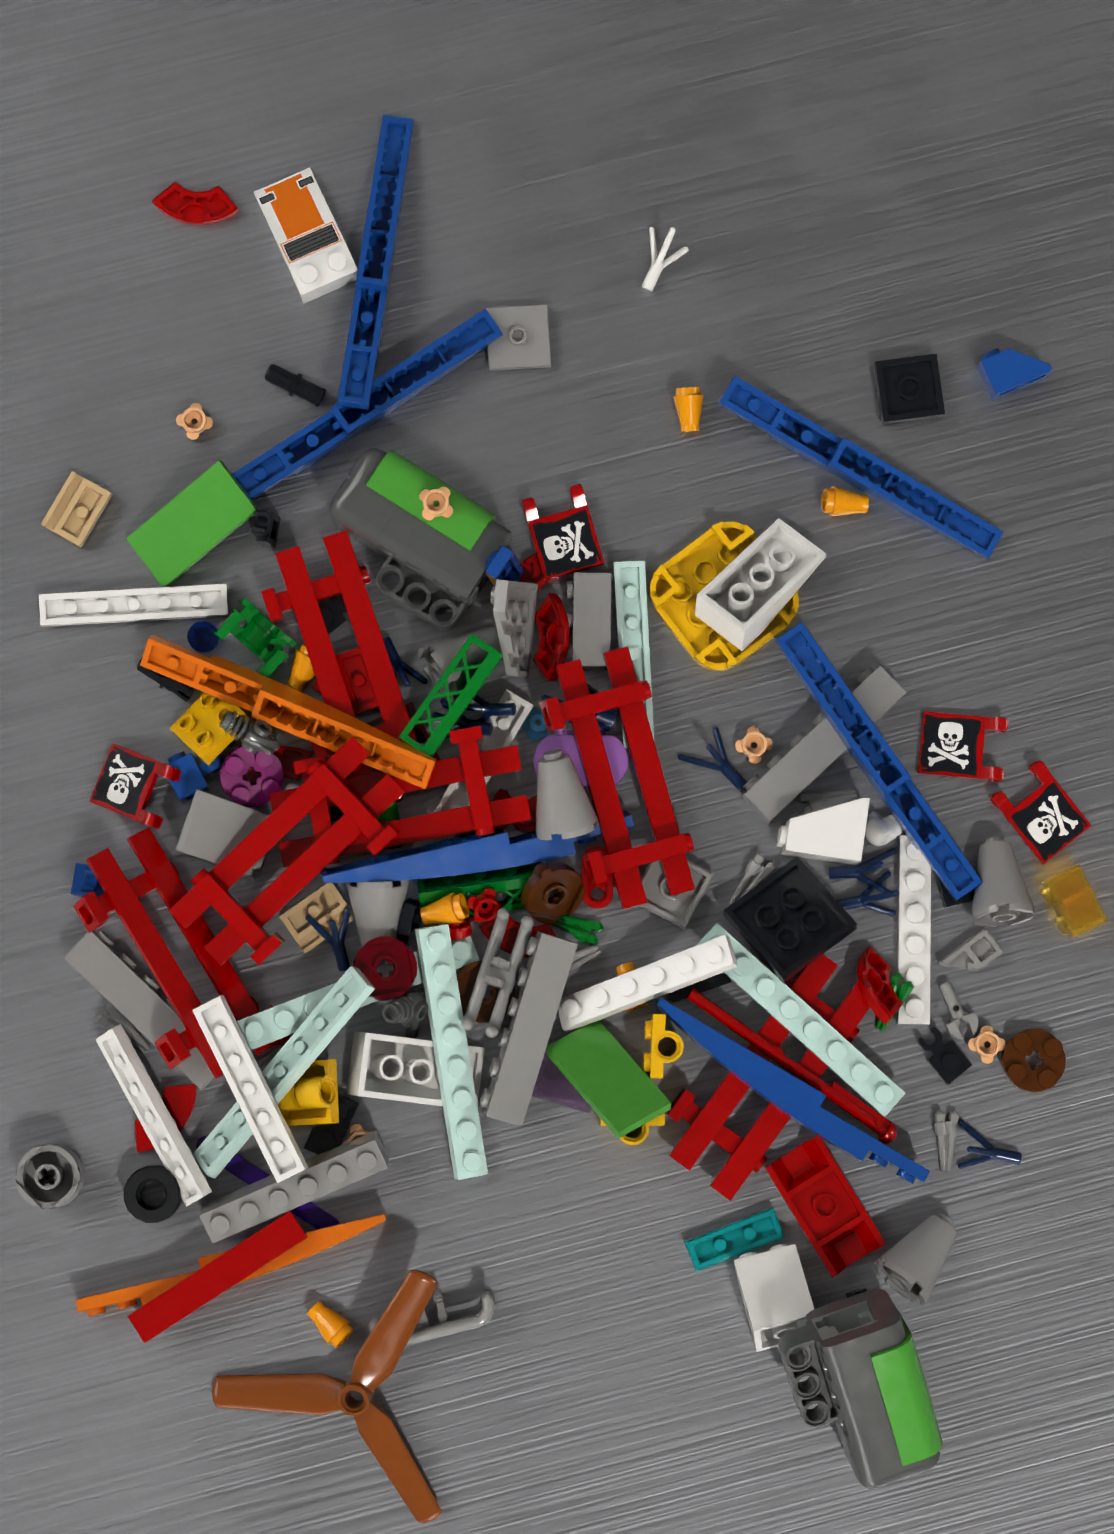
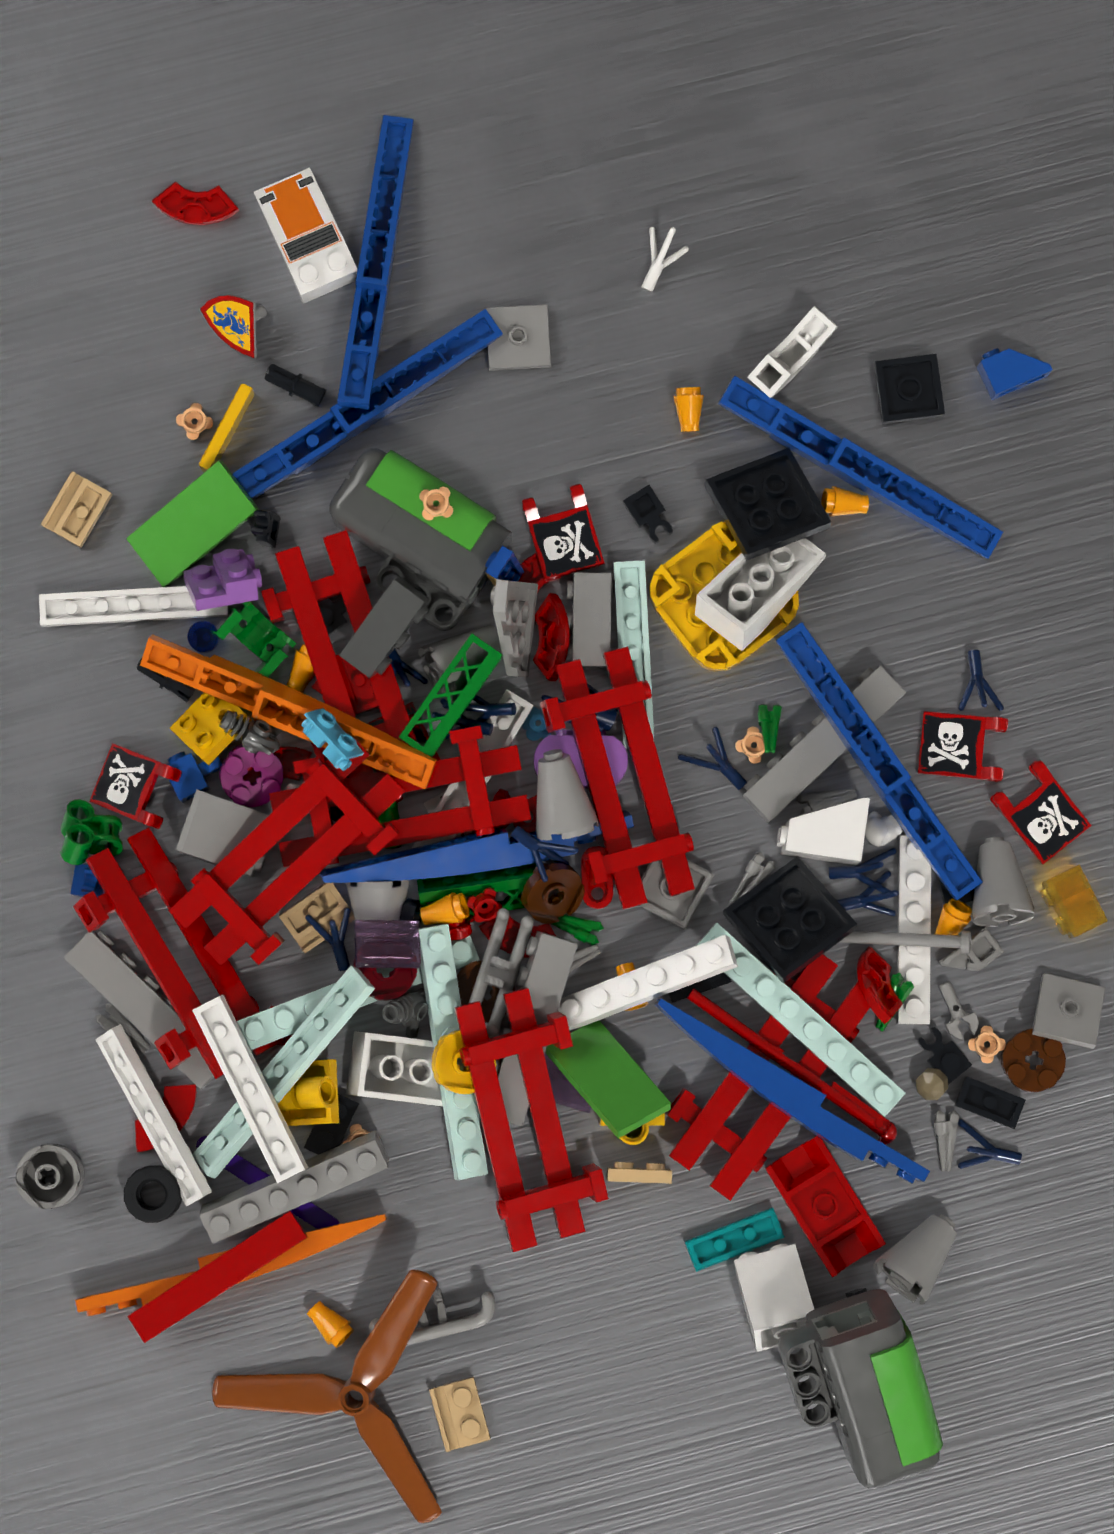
yellow plate [642,1014,684,1079] -> none
none -> green piece [60,799,123,865]
none -> medium lavender plate [183,549,262,611]
none -> yellow tile [199,384,255,472]
none -> shield [200,294,267,359]
none -> medium azure hinge [301,708,364,771]
none -> dark grey brick [339,577,430,678]
none -> clear purple plate [354,920,421,968]
none -> tan plate [429,1376,491,1452]
none -> yellow plate [431,1030,496,1094]
none -> red fence [454,988,609,1252]
none -> dark blue plant [511,826,579,882]
none -> tan plate [607,1162,672,1184]
none -> black plate [623,485,673,544]
none -> black plate [705,448,831,561]
none -> white arch [747,306,838,398]
none -> green piece [757,704,782,753]
none -> light grey bar [839,931,971,953]
none -> dark tan tile [916,1068,948,1100]
none -> light orange cone [935,899,972,935]
none -> black plate [954,1076,1026,1129]
none -> dark blue plant [958,650,1004,711]
none -> light grey plate [1032,973,1105,1049]

